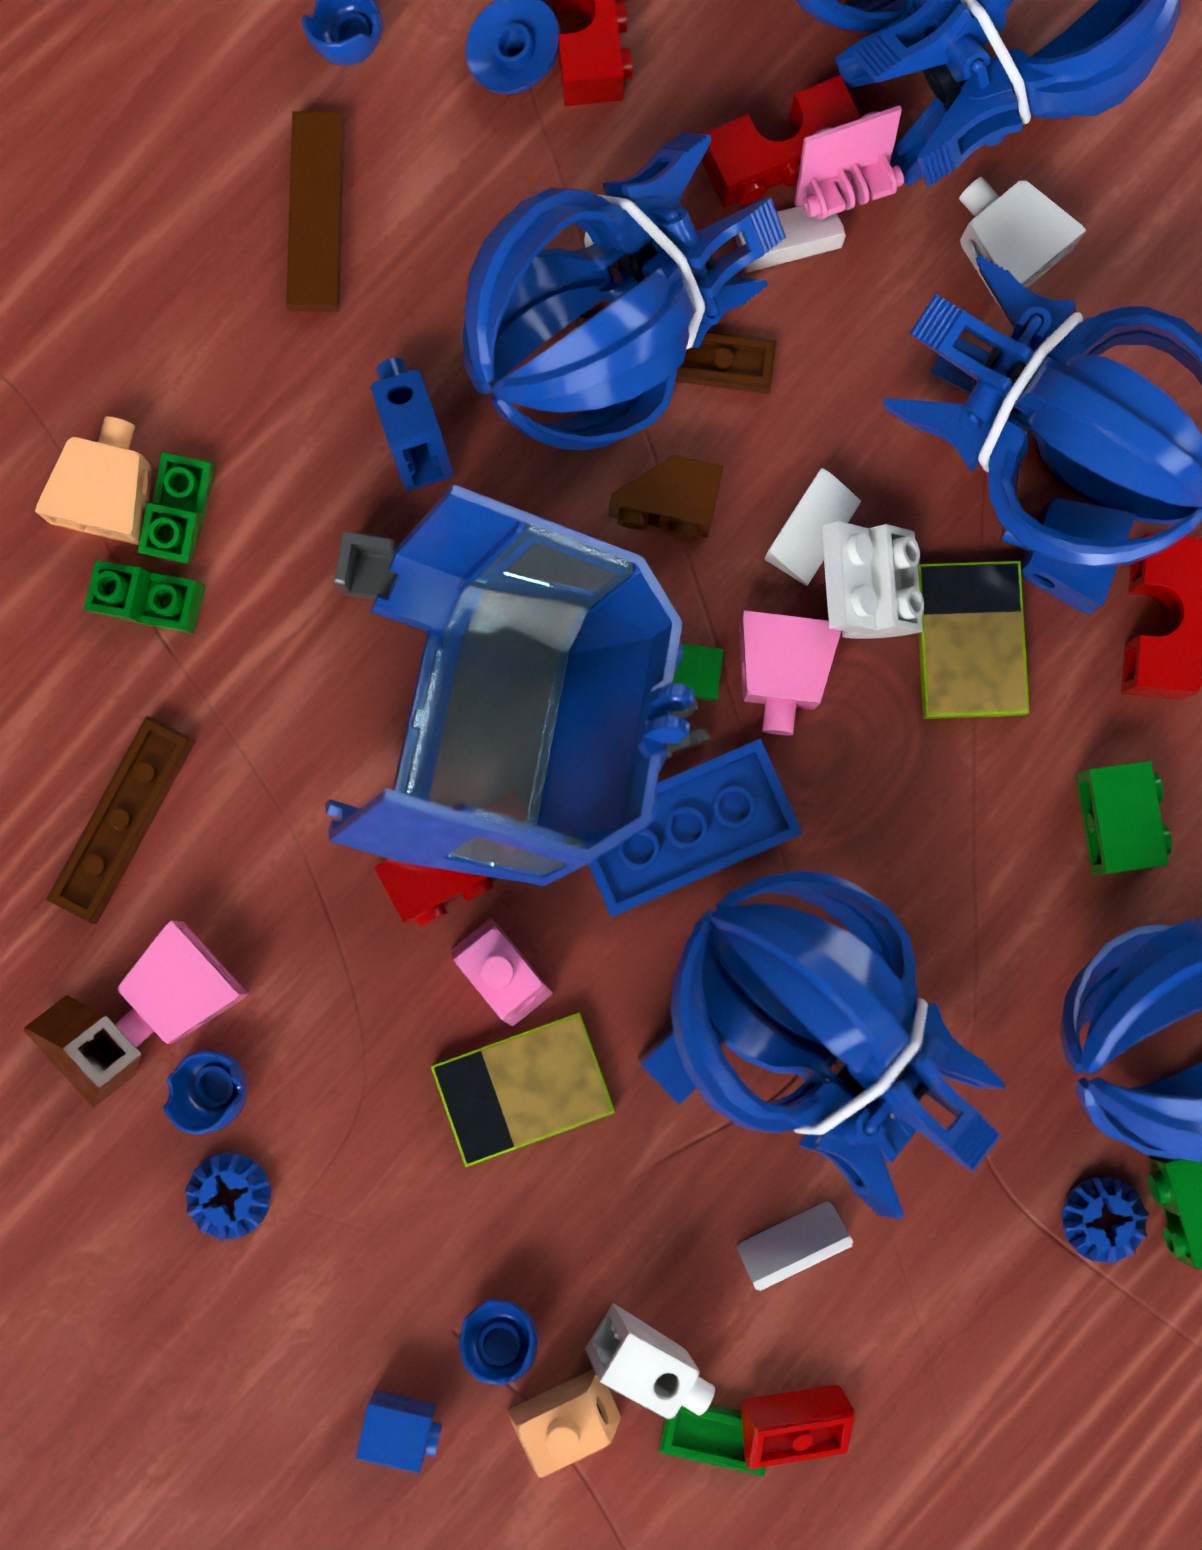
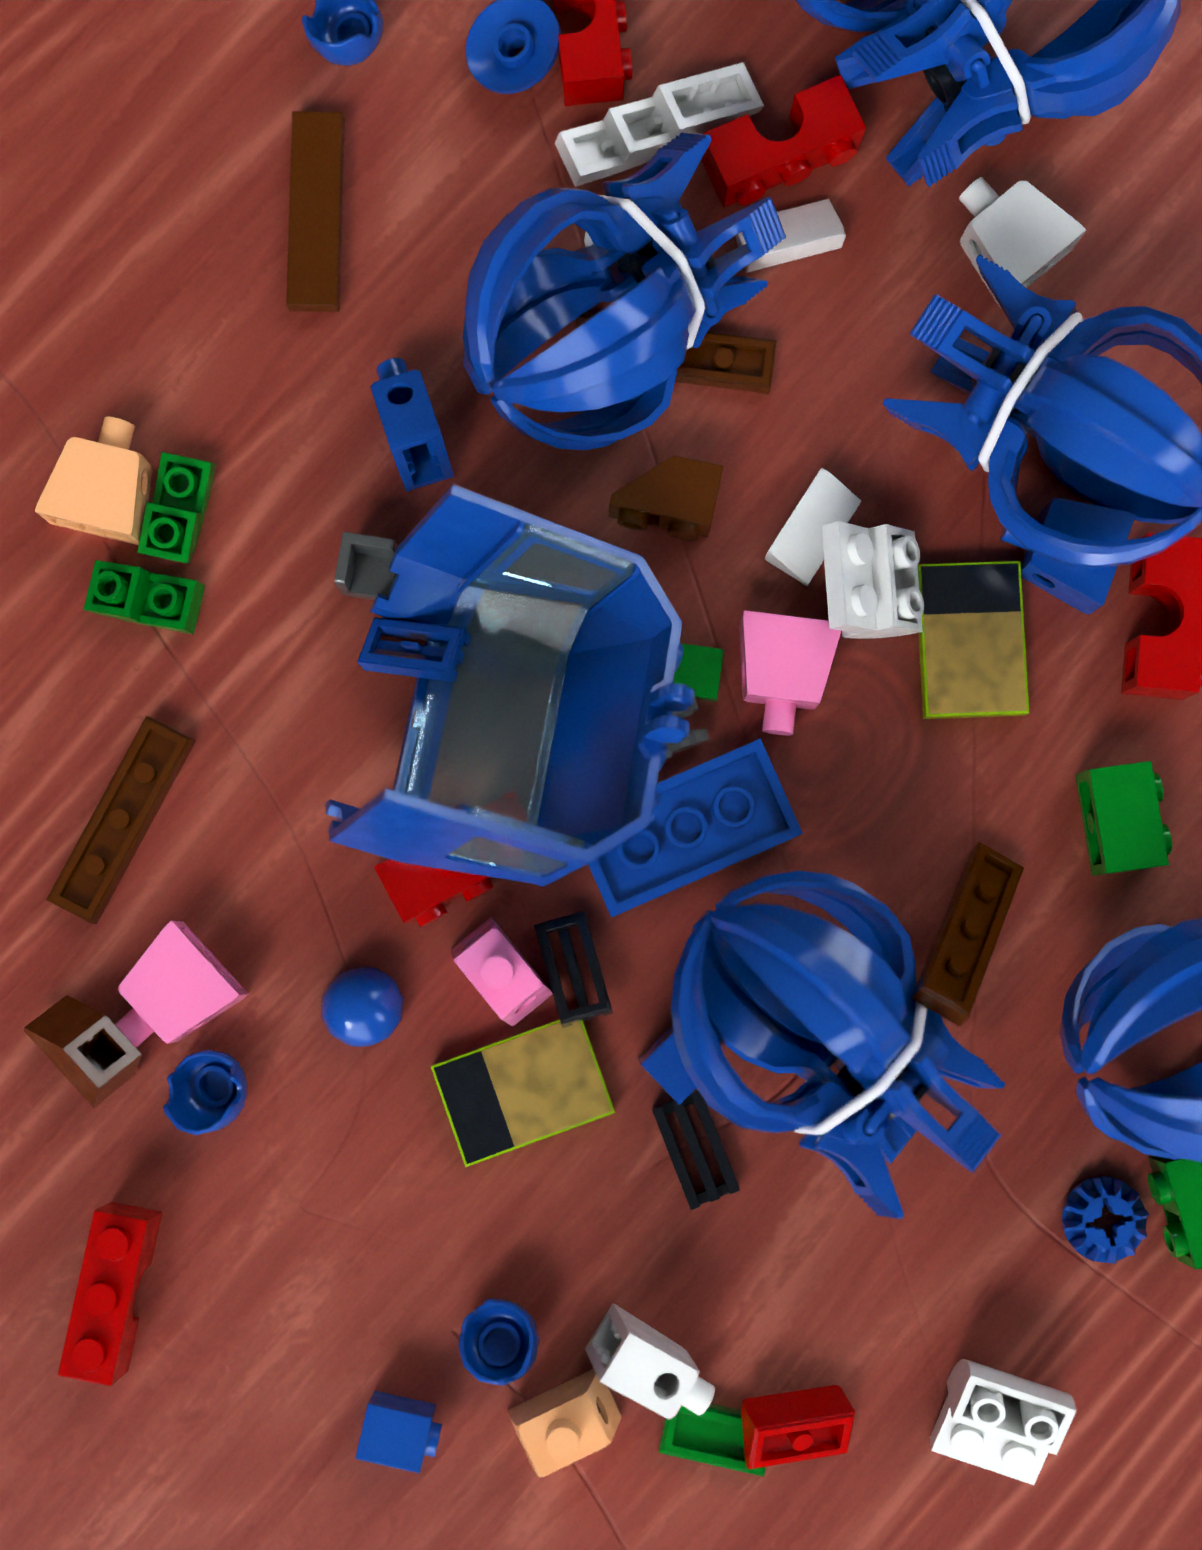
blue gear [185,1153,271,1240] -> none
white slope [737,1201,854,1291] -> none
bright pink hinge [795,105,904,220] -> none
none -> red arch [57,1201,163,1386]
none -> blue hair [321,967,404,1047]
none -> blue tile [357,617,471,682]
none -> black tile [534,911,613,1028]
none -> white slope [555,63,764,187]
none -> black tile [651,1090,740,1210]
none -> reddish brown tile [911,842,1024,1027]
none -> white brick [930,1359,1077,1485]

